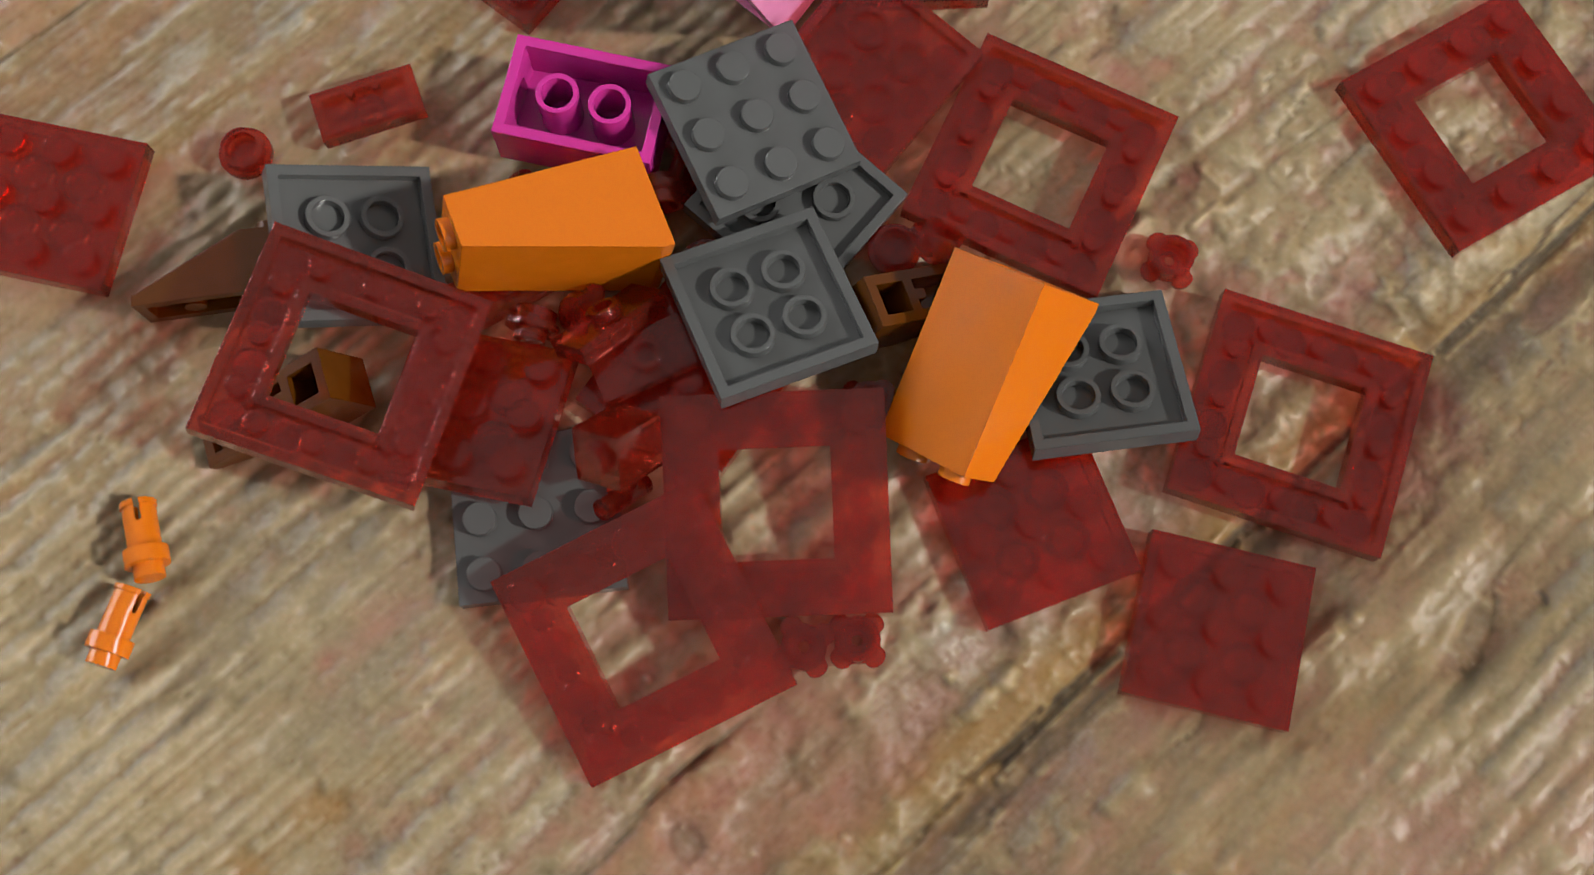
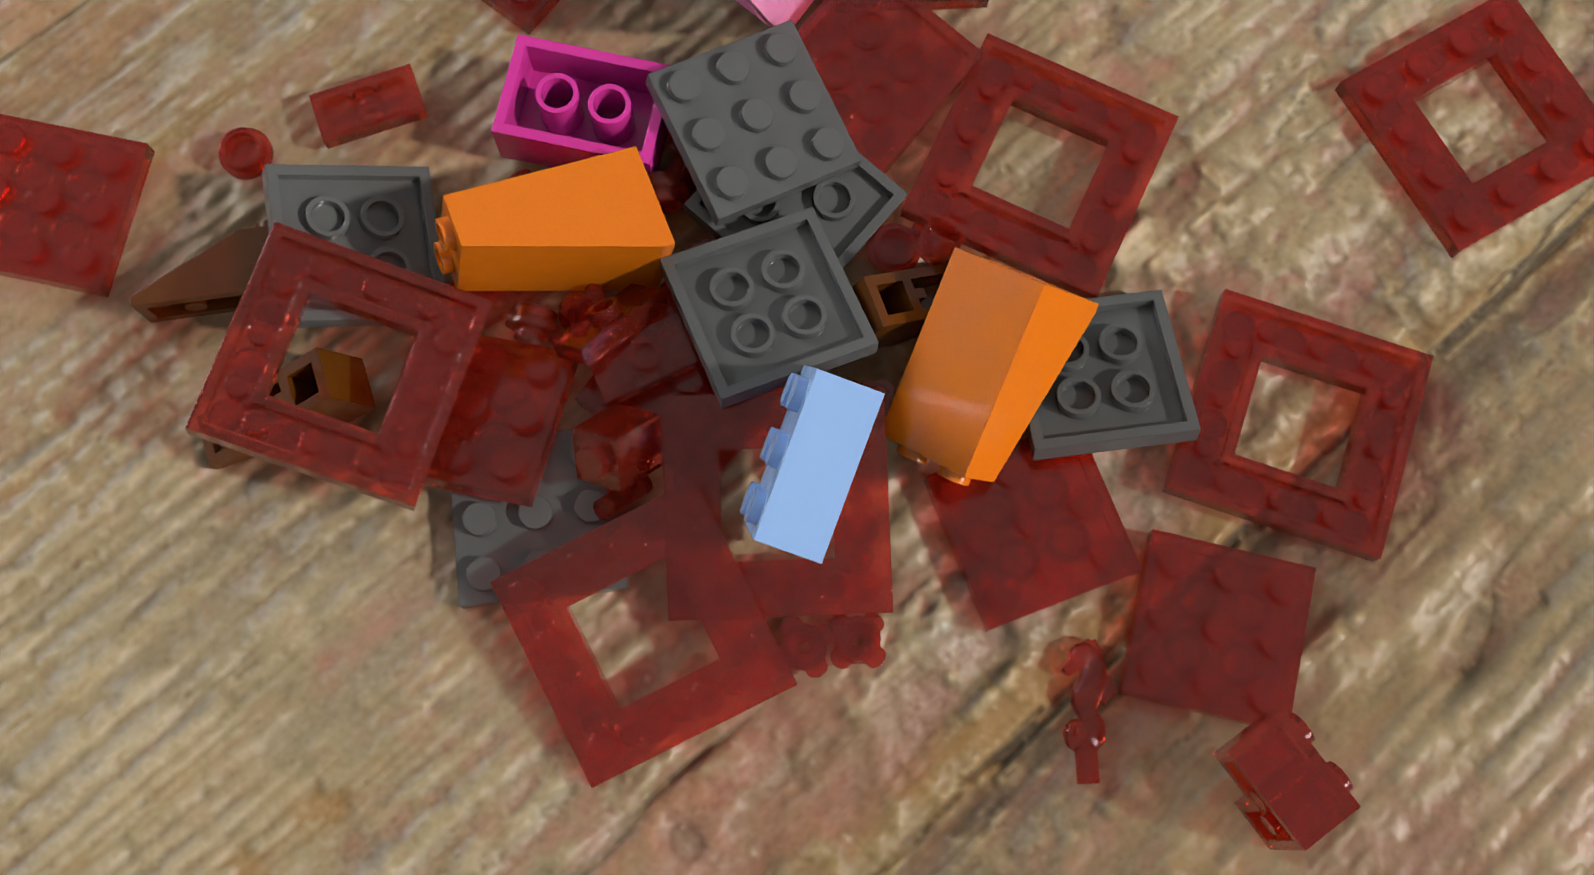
orange animal [84,582,152,671] -> none
orange animal [119,496,171,584] -> none
clear red plate [1140,232,1198,290] -> none
none -> light blue brick [740,365,885,564]
none -> clear red animal [1061,638,1118,784]
none -> clear red brick [1213,708,1361,851]

